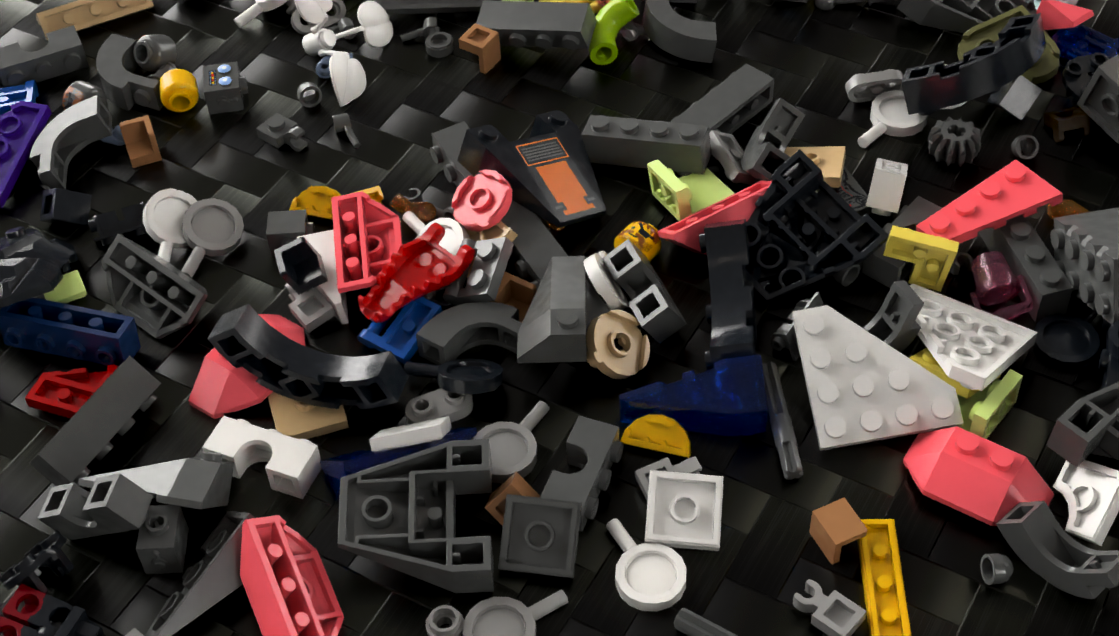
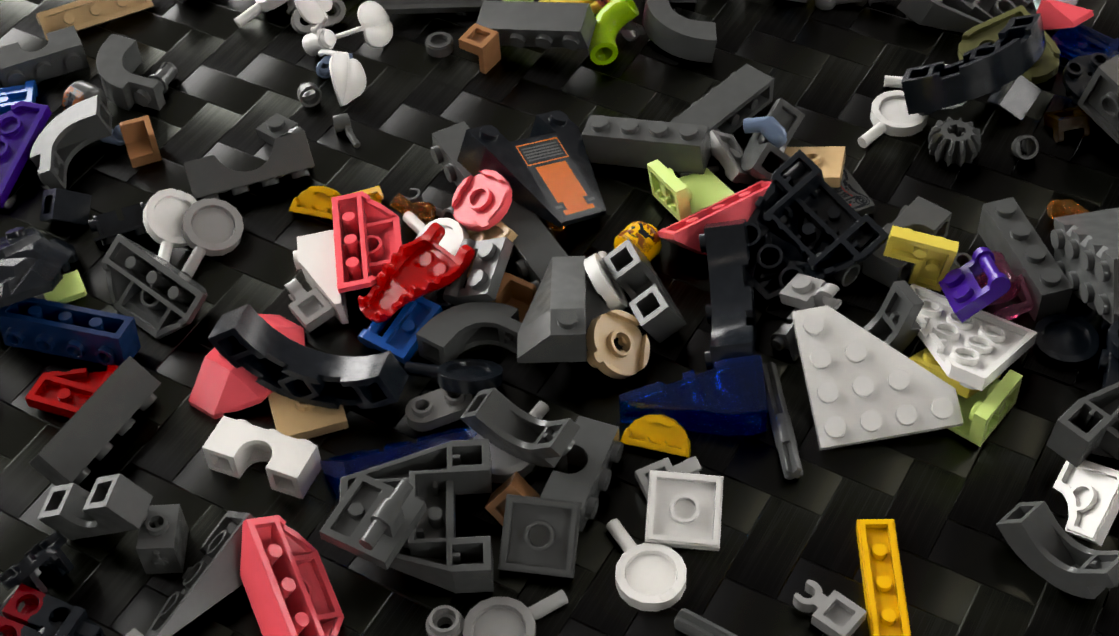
dark grey wedge [78,451,234,509] -> none
dark grey head [133,34,177,72] -> none
yellow head [159,69,199,112] -> none
dark grey head [202,61,248,115] -> none
dark grey brick [266,209,315,257] -> none
black panel [274,237,328,295] -> none
dark grey hand [326,17,357,39] -> none
white tile [369,416,452,453] -> none
dark grey hand [400,17,439,42] -> none
medium nougat panel [809,497,867,565] -> none
light grey plate [845,69,904,102] -> none
white slope [866,158,908,216] -> none
coral wedge [903,426,1055,526] -> none
coral wing [916,160,1063,244] -> none
dark grey hinge [980,553,1014,585] -> none
none -> dark grey arch [184,131,315,200]
none -> dark grey plate [319,472,427,570]
none -> dark grey arch [460,387,580,468]
none -> sand blue arm [743,116,787,148]
none -> light grey plate [779,273,842,310]
none -> dark purple plate [938,247,1011,323]

